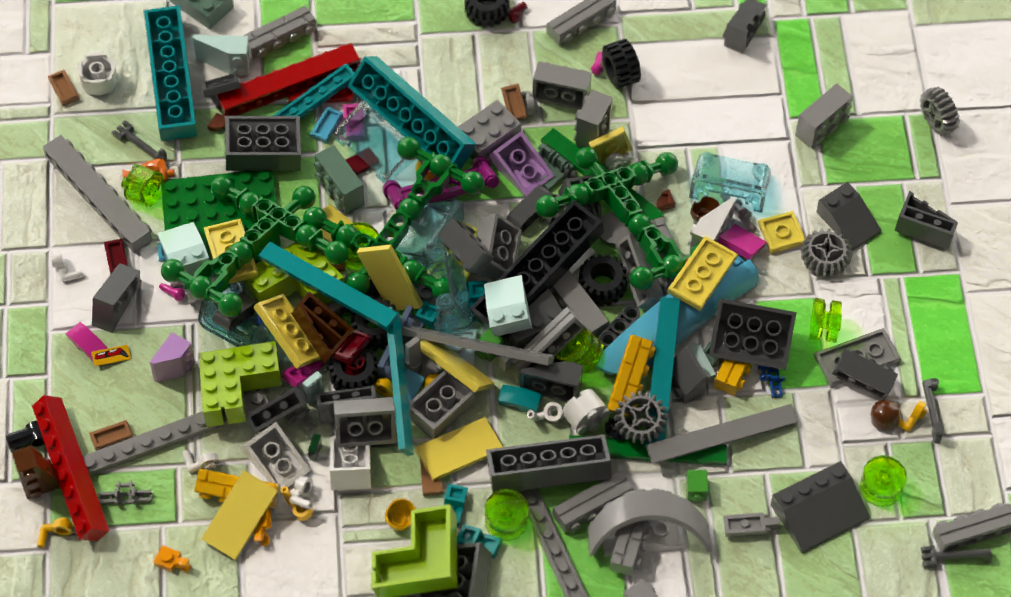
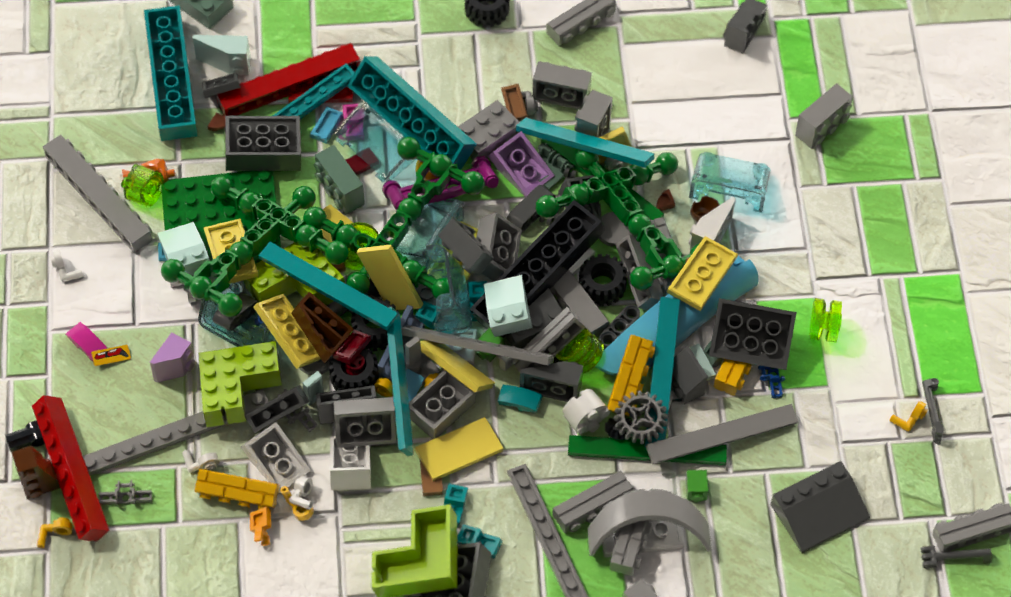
medium nougat tile [47,70,79,106] -> none
white brick [78,53,118,95] -> none
medium nougat tile [89,420,133,451] -> none
dark grey wedge [92,263,142,333] -> none
dark red tile [104,238,128,275] -> none
dark grey hinge [111,120,167,161] -> none
light orange plate [153,545,191,573] -> none
dark pink piece [159,283,185,301] -> none
light yellow tile [201,470,278,560] -> none
light grey brick [243,5,317,60] -> none
dark pink slope [281,360,324,387] -> none
dark green tile [308,434,322,461] -> none
yellow hair [385,498,416,531] -> none
clear neon green wheel [484,489,529,541] -> none
dark grey brick [486,434,612,494] -> none
dark red arm [508,1,528,24] -> none
white plate [527,402,564,423] -> none
dark pink piece [591,51,603,75] -> none
black tyre [602,39,641,89] -> none
dark pink tile [717,224,767,259] -> none
light grey piece [720,192,757,232] -> none
light grey hinge [723,512,780,537] -> none
light yellow tile [757,211,805,254] -> none
light grey gear [801,228,852,277] -> none
light grey tile [814,328,901,388] -> none
dark grey slope [816,182,881,251] -> none
dark grey brick [832,349,898,399] -> none
clear neon green wheel [859,455,907,507] -> none
reddish brown hair [870,400,900,431] -> none
dark grey wedge [895,191,958,250] -> none
light grey gear [919,86,960,135] -> none
none -> teal tile [516,118,654,168]

